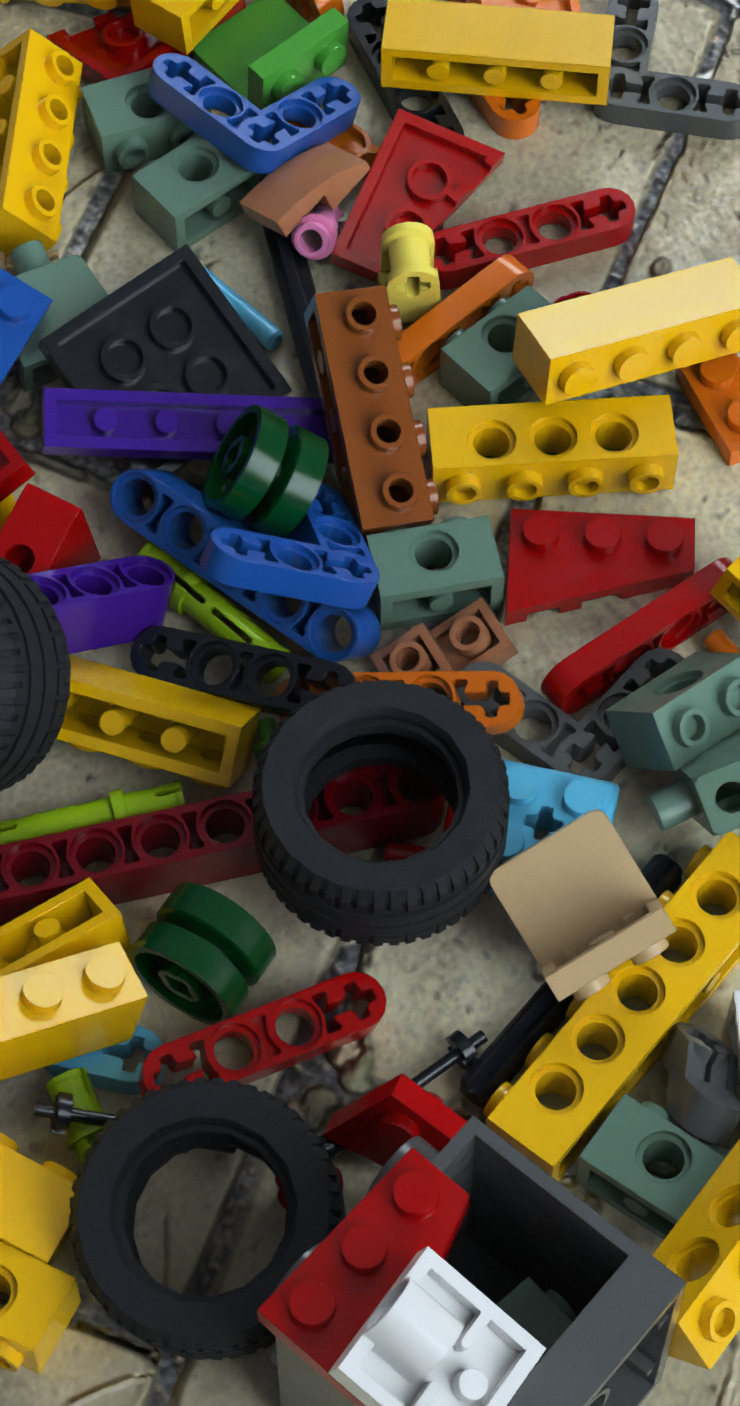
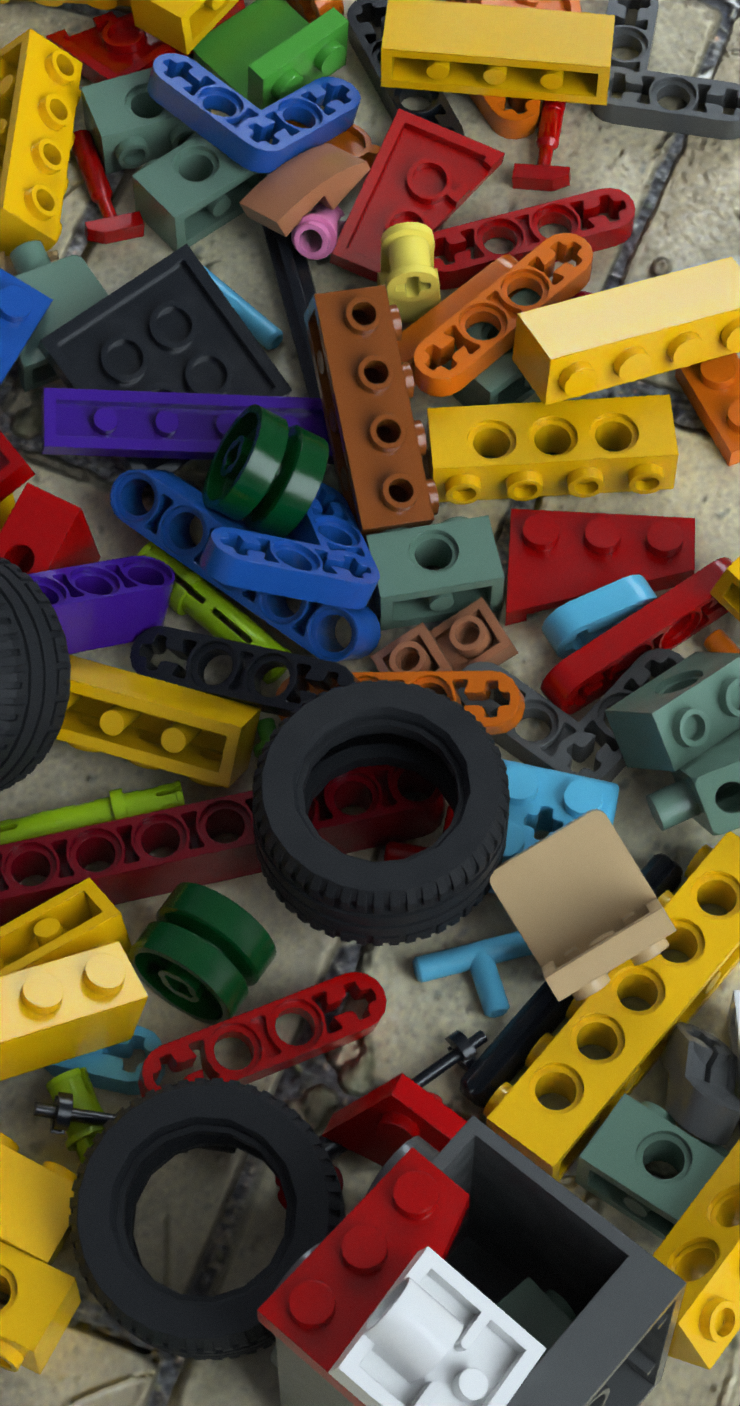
none -> red piece [72,130,145,244]
none -> medium azure piece [412,931,533,1018]
none -> orange beam [413,232,593,397]
none -> red piece [512,100,571,191]
none -> medium azure beam [542,575,658,659]

